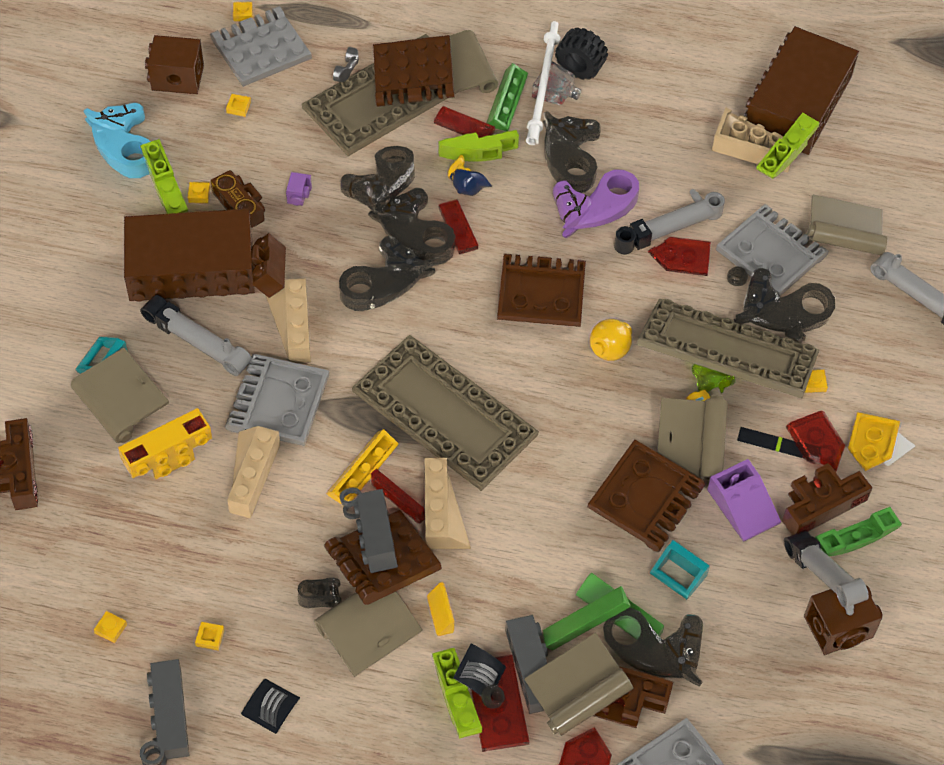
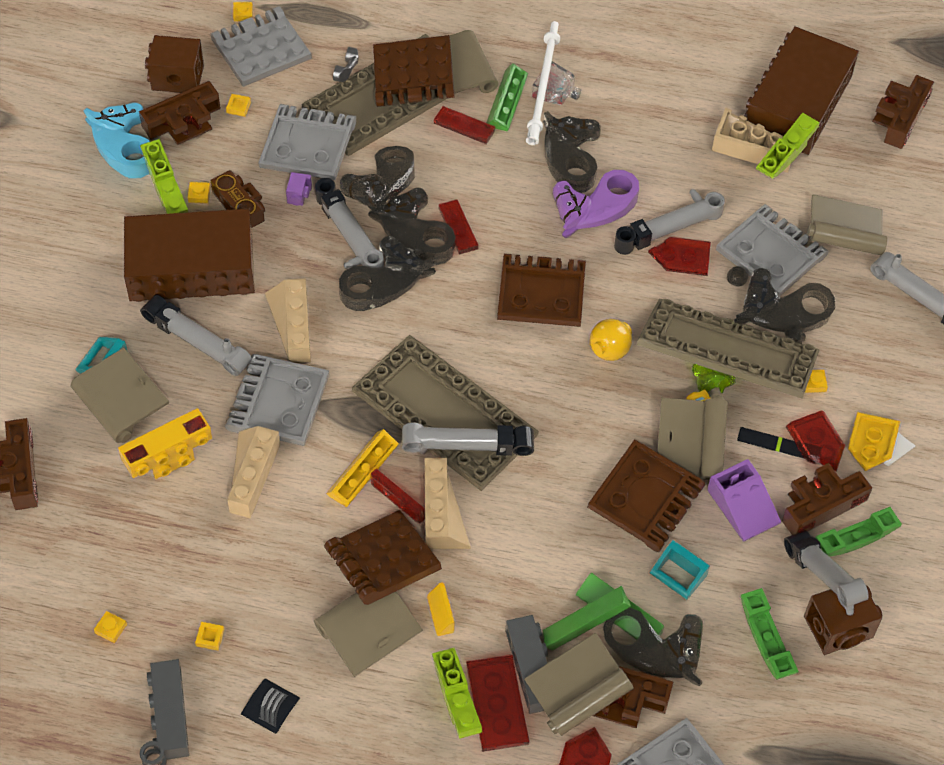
reddish brown piece [251,233,286,298] -> none
clear smoke piece [297,578,342,609] -> none
dark grey hinge [340,488,398,573] -> none
lime slope [438,130,519,162] -> none
dark blue hair [448,155,493,196] -> none
black sticker [453,643,506,702] -> none
clear smoke plate [481,685,505,709] -> none
black tyre [555,27,608,80] -> none
none -> reddish brown piece [139,81,221,145]
none -> light grey hinge [258,104,356,180]
none -> light grey piece [315,178,384,278]
none -> light grey piece [402,423,534,456]
none -> bright green slope [740,588,799,680]
none -> reddish brown piece [872,75,934,149]

